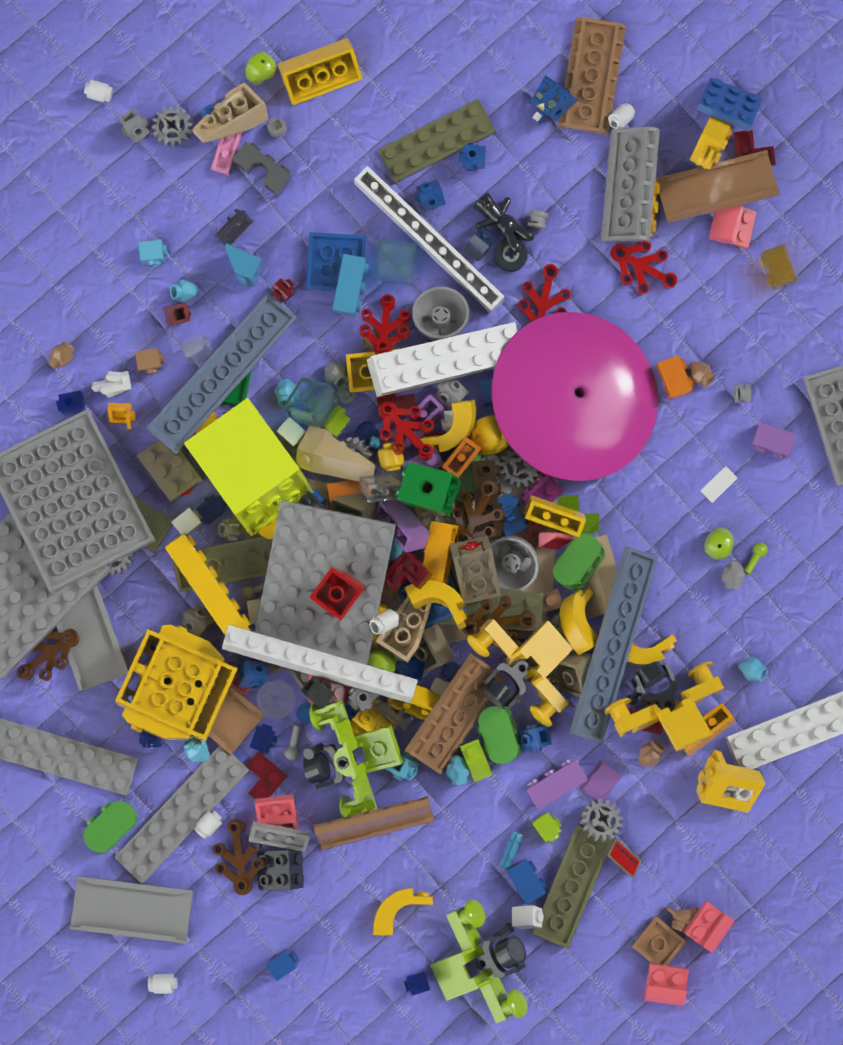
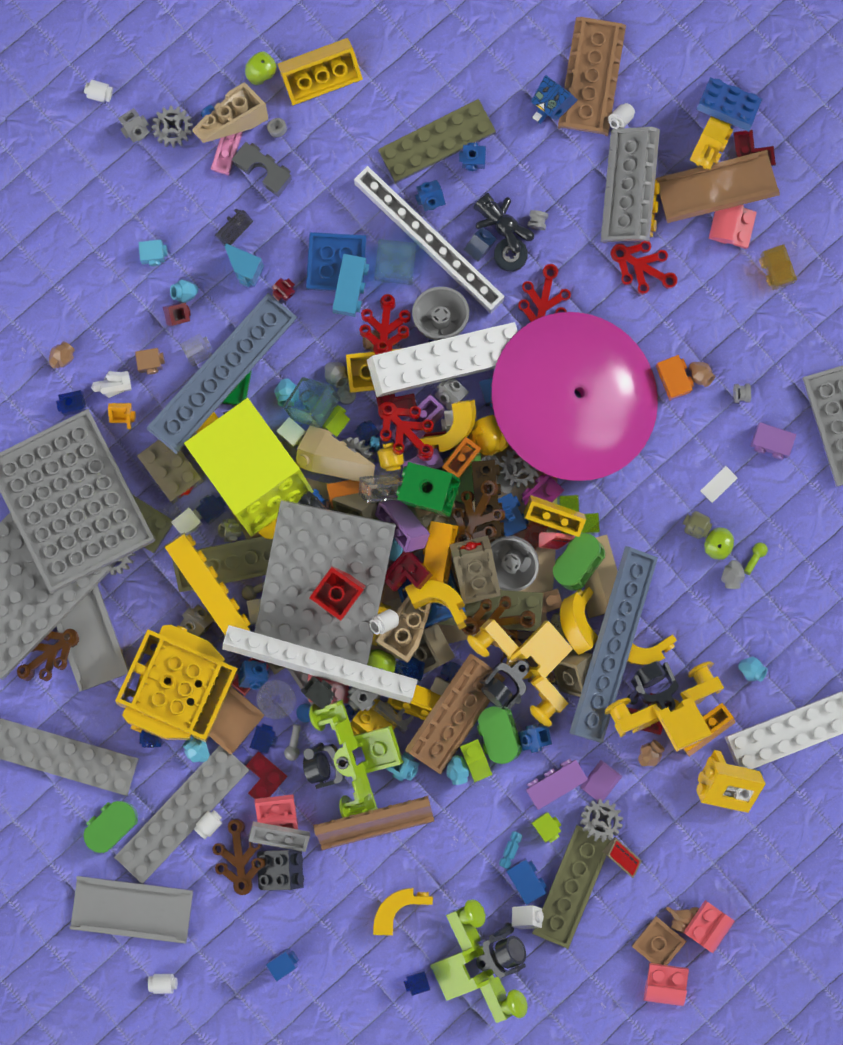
none -> olive head [682,511,712,539]

